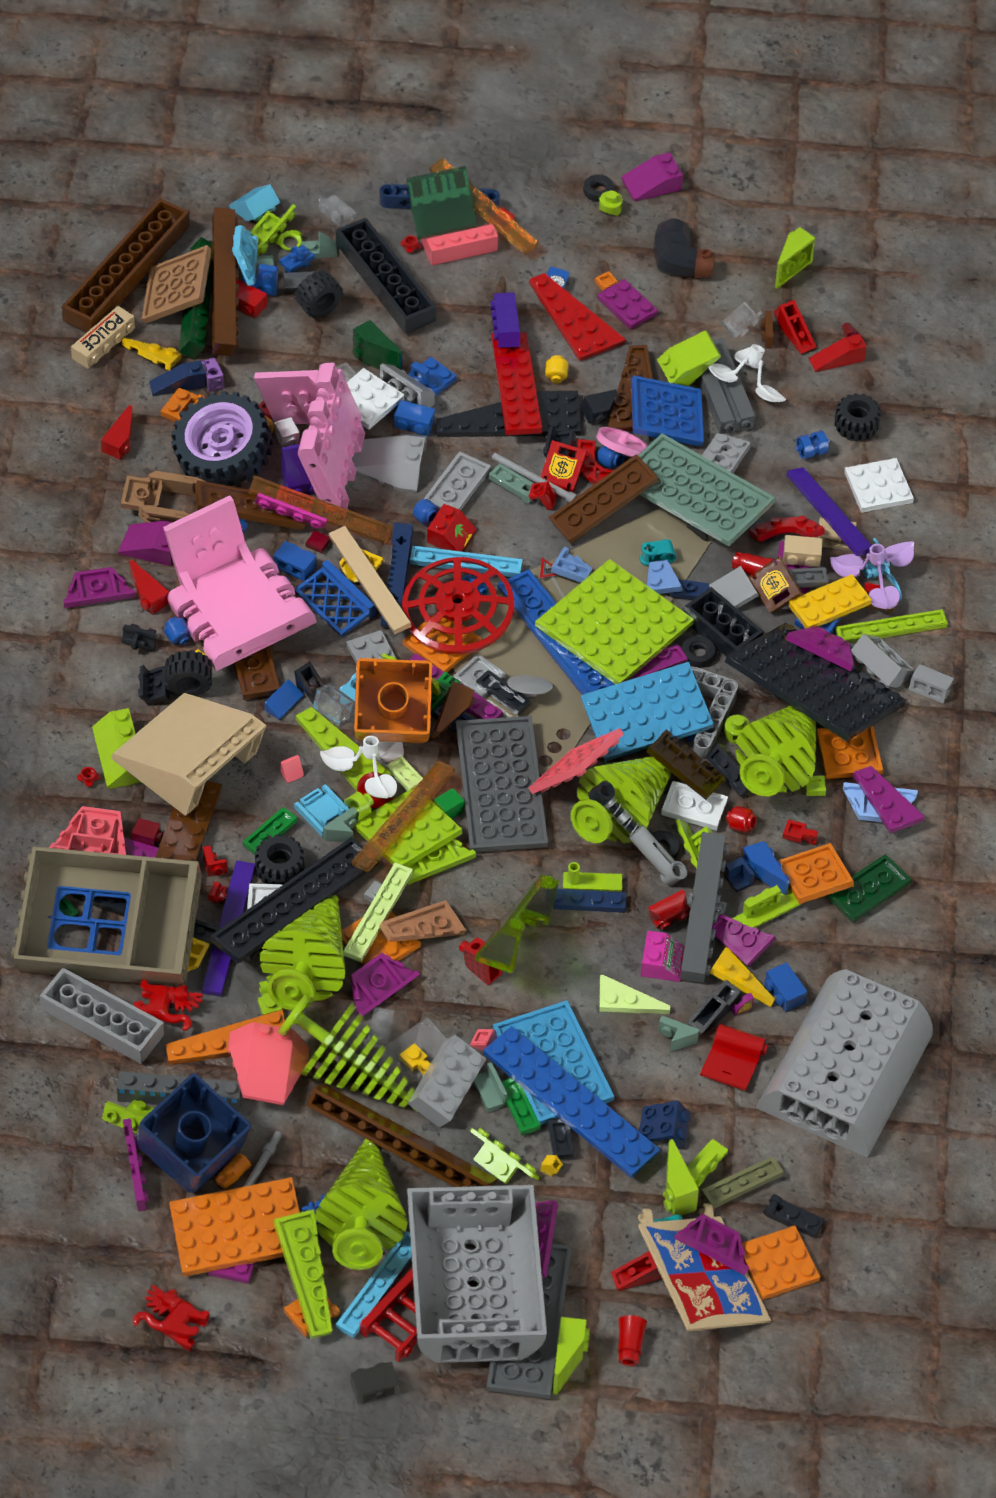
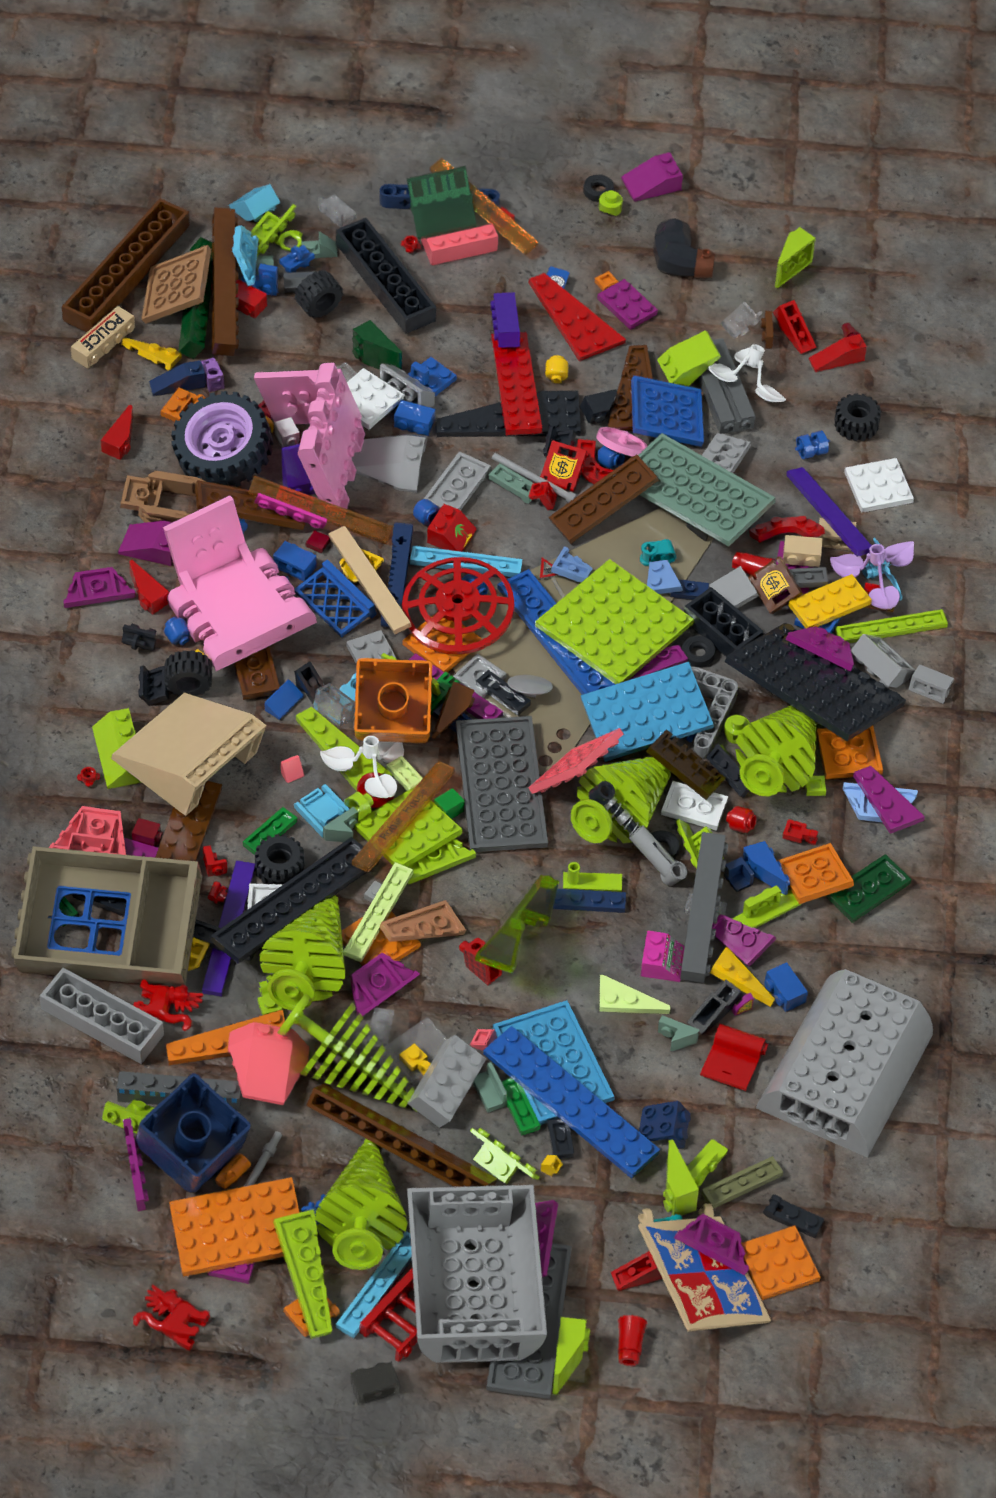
red slope [648,889,690,930] -> none

